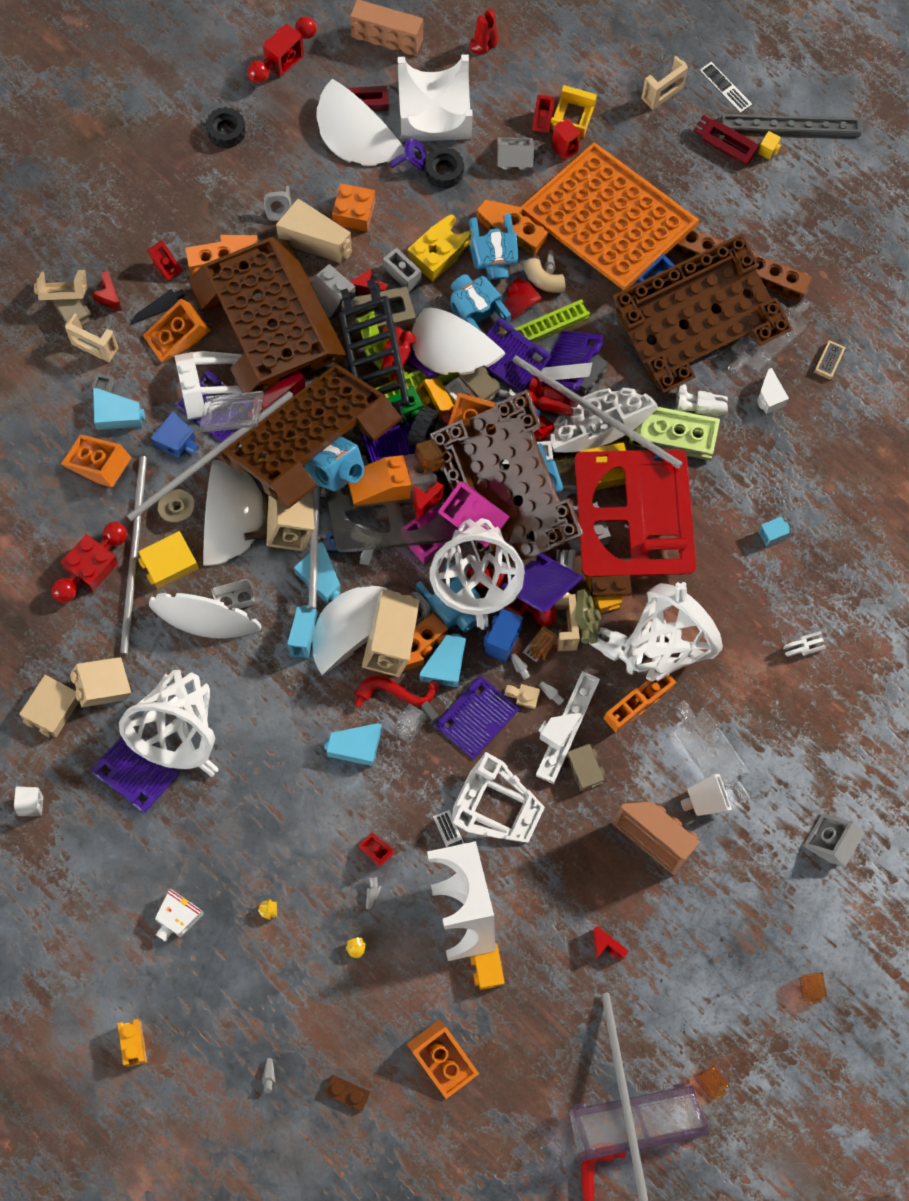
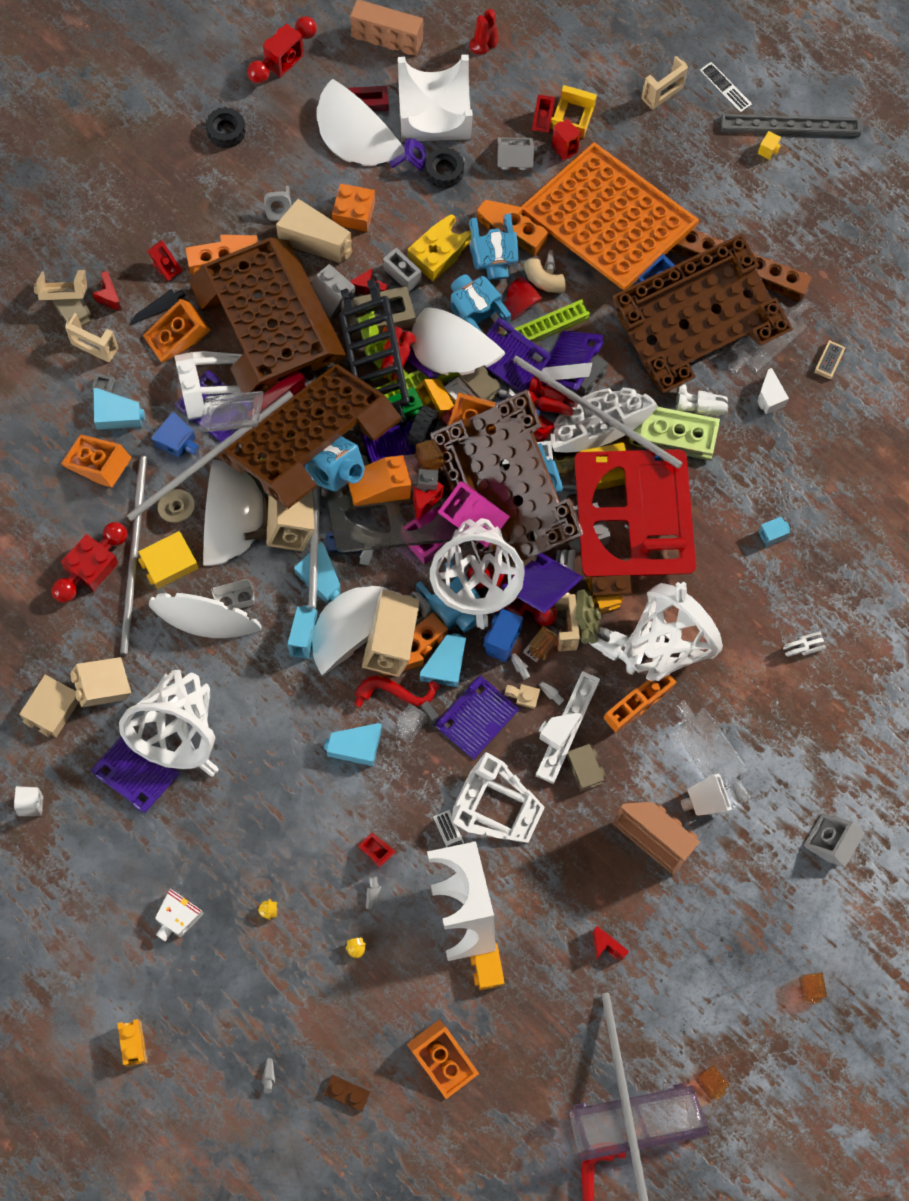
dark red hinge [693,115,759,166] -> none
none -> dark grey plate [418,469,438,490]

